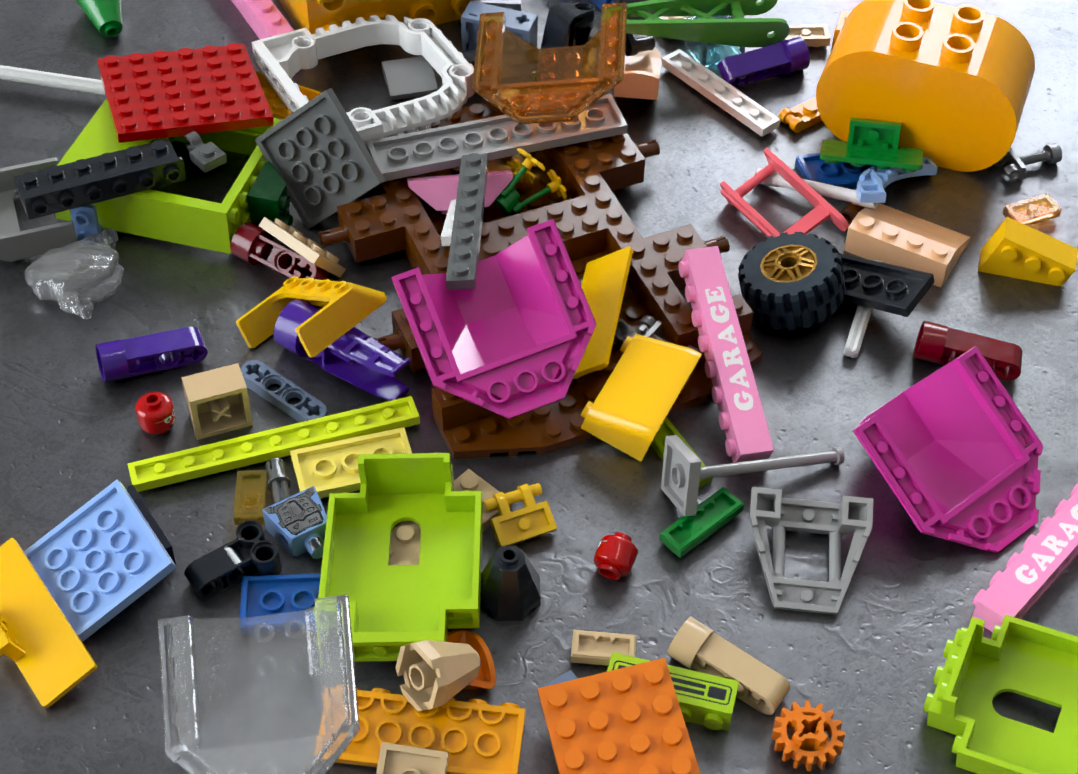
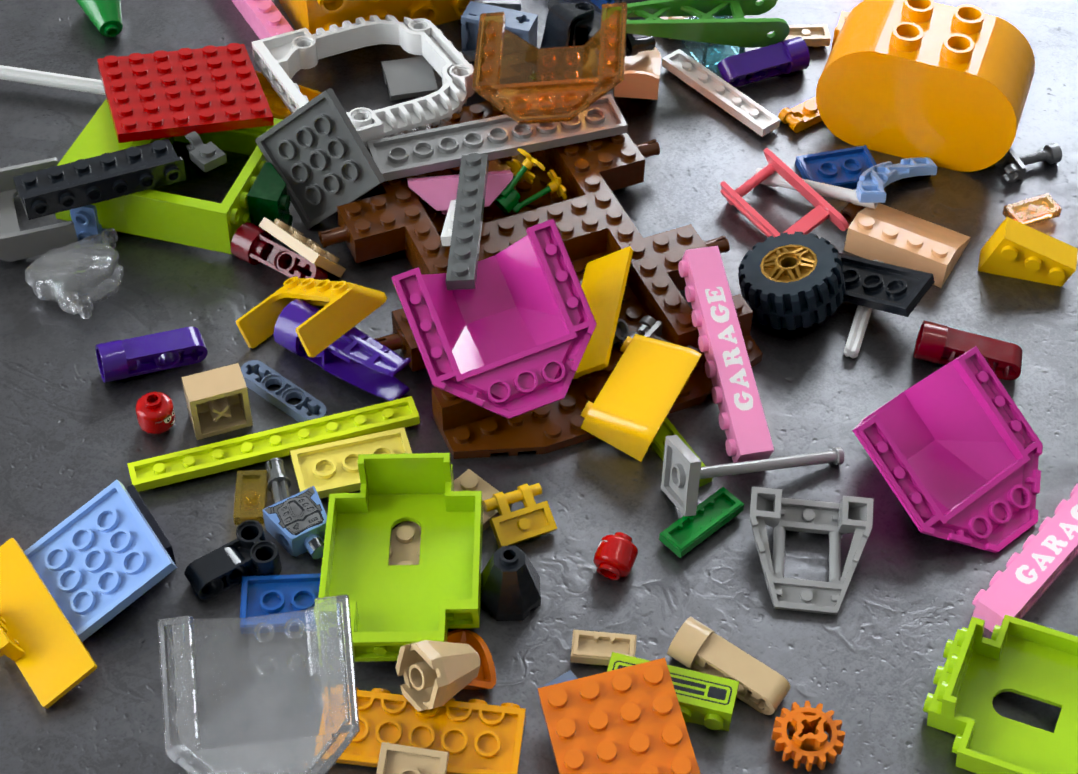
green bracket [820,118,923,172] -> none

